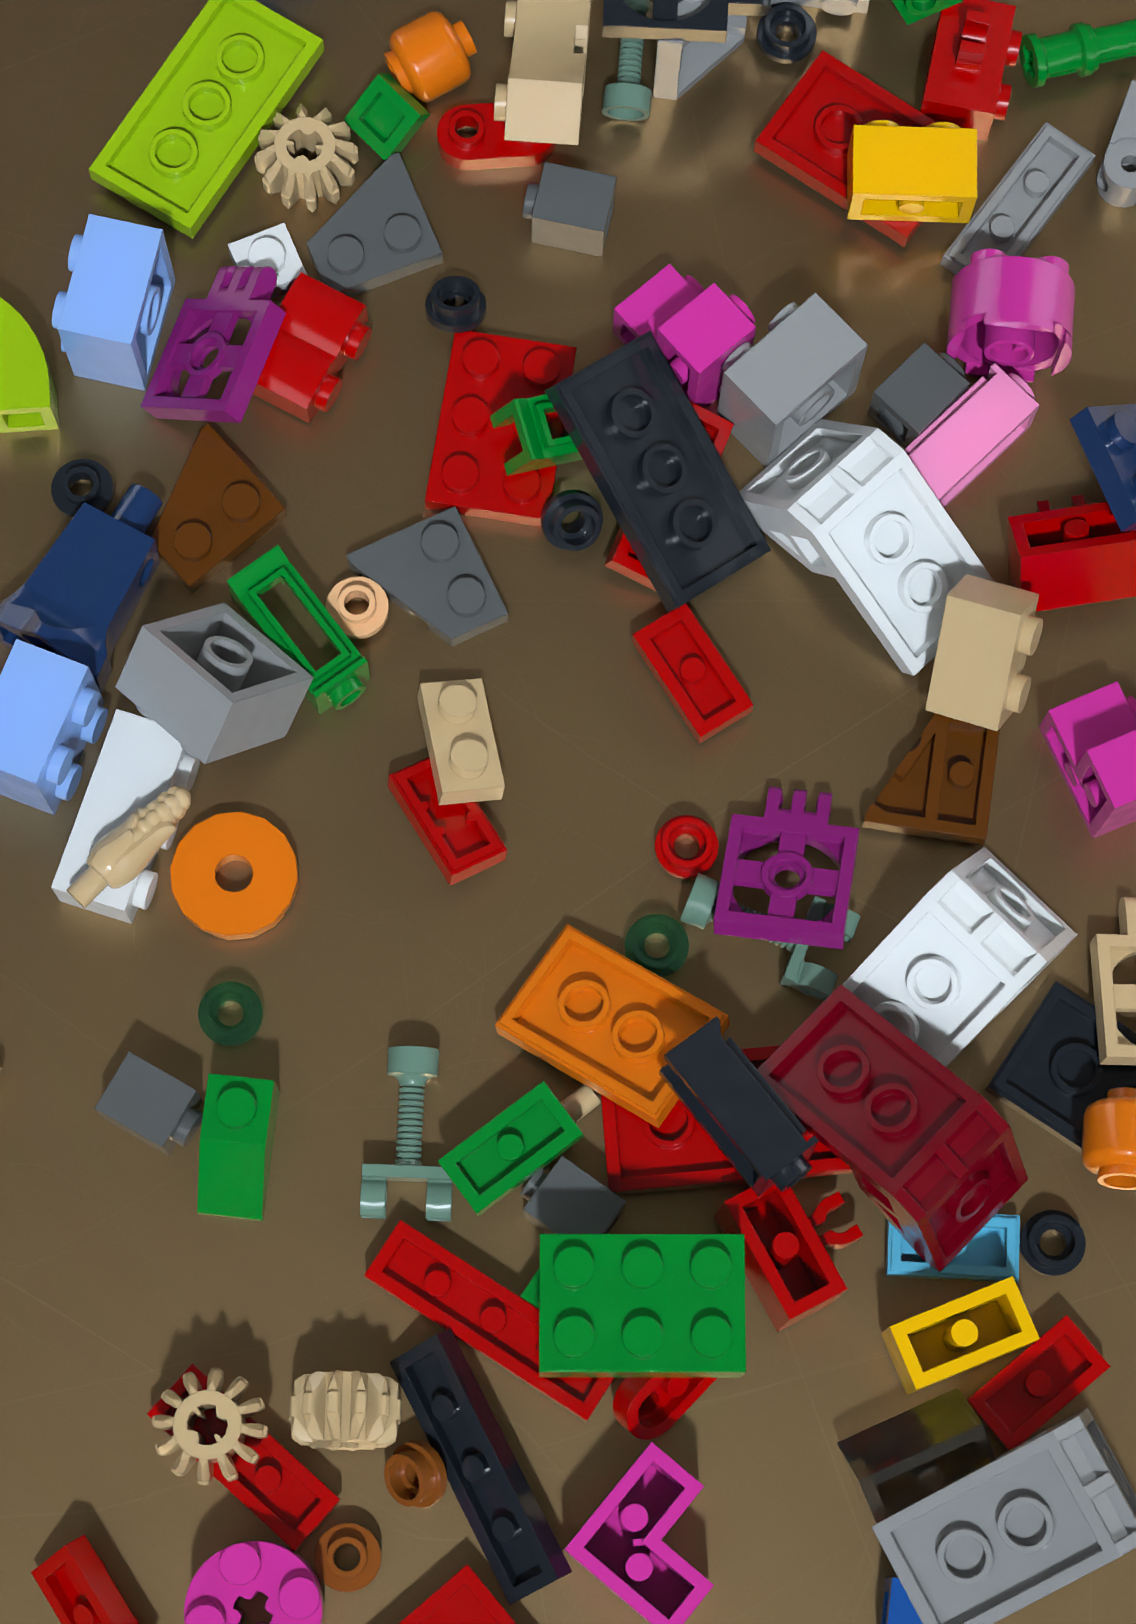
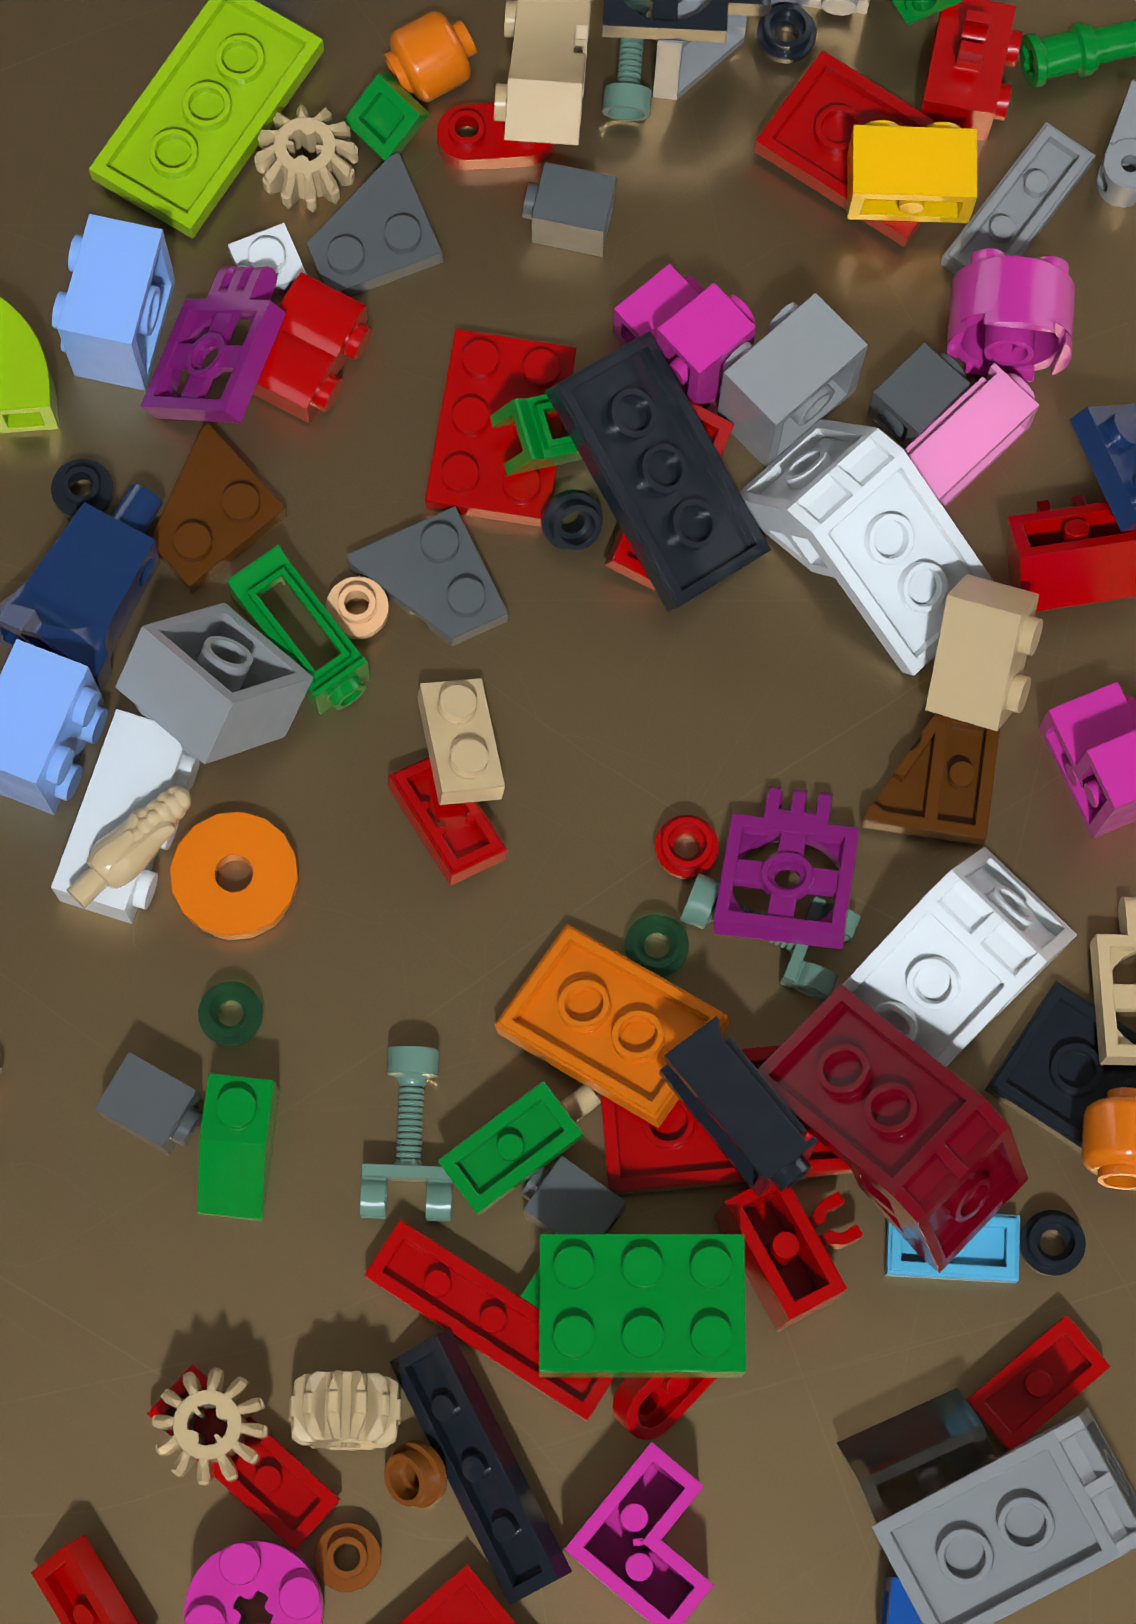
black plate [425,276,486,333] -> none
red plate [632,603,754,744] -> none
yellow brick [881,1276,1040,1395] -> none

